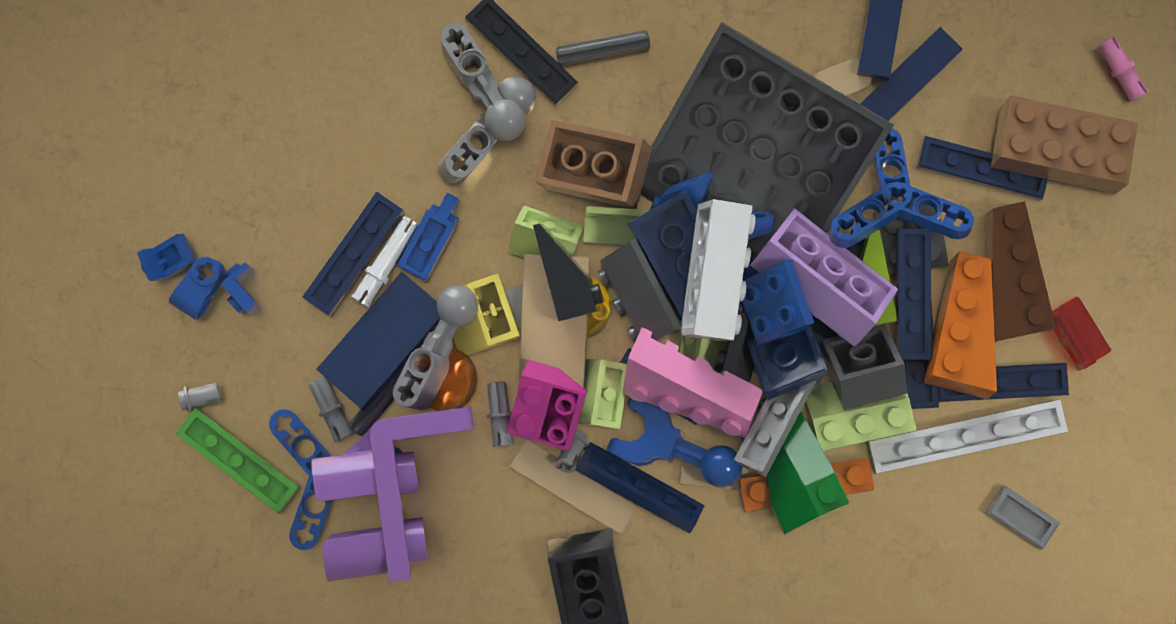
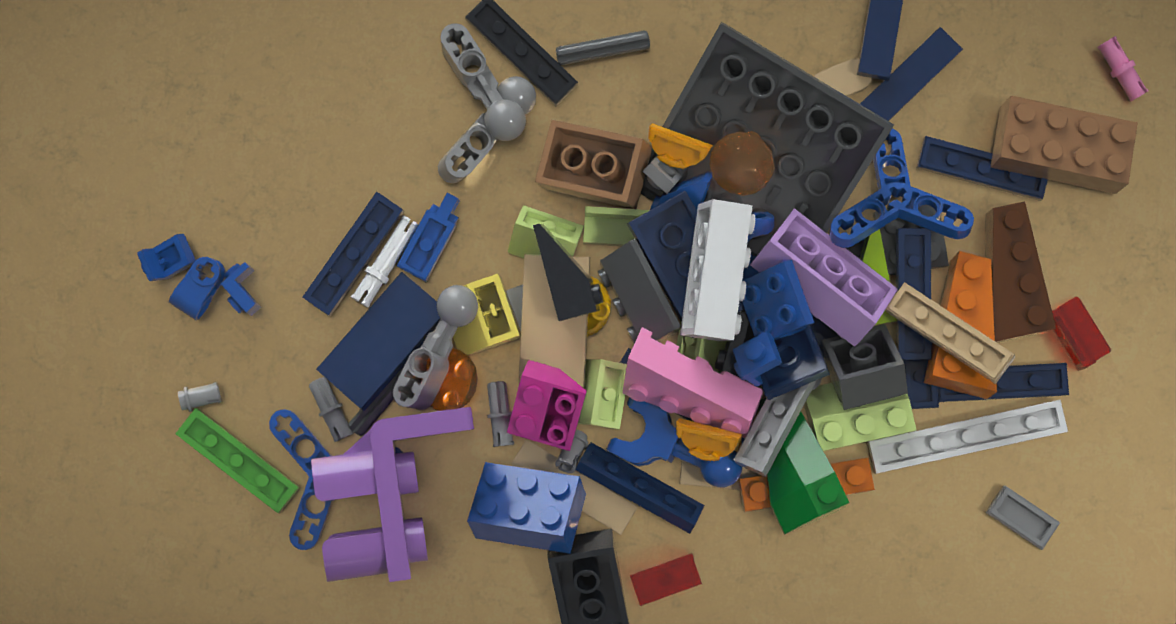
none -> blue brick [467,462,586,554]
none -> clear red panel [629,552,702,606]
none -> light grey plate [643,155,682,194]
none -> light orange tile [648,123,713,169]
none -> light orange tile [676,418,742,461]
none -> clear orange dish [709,131,775,196]
none -> blue bracket [733,331,782,387]
none -> tan tile [885,282,1015,384]

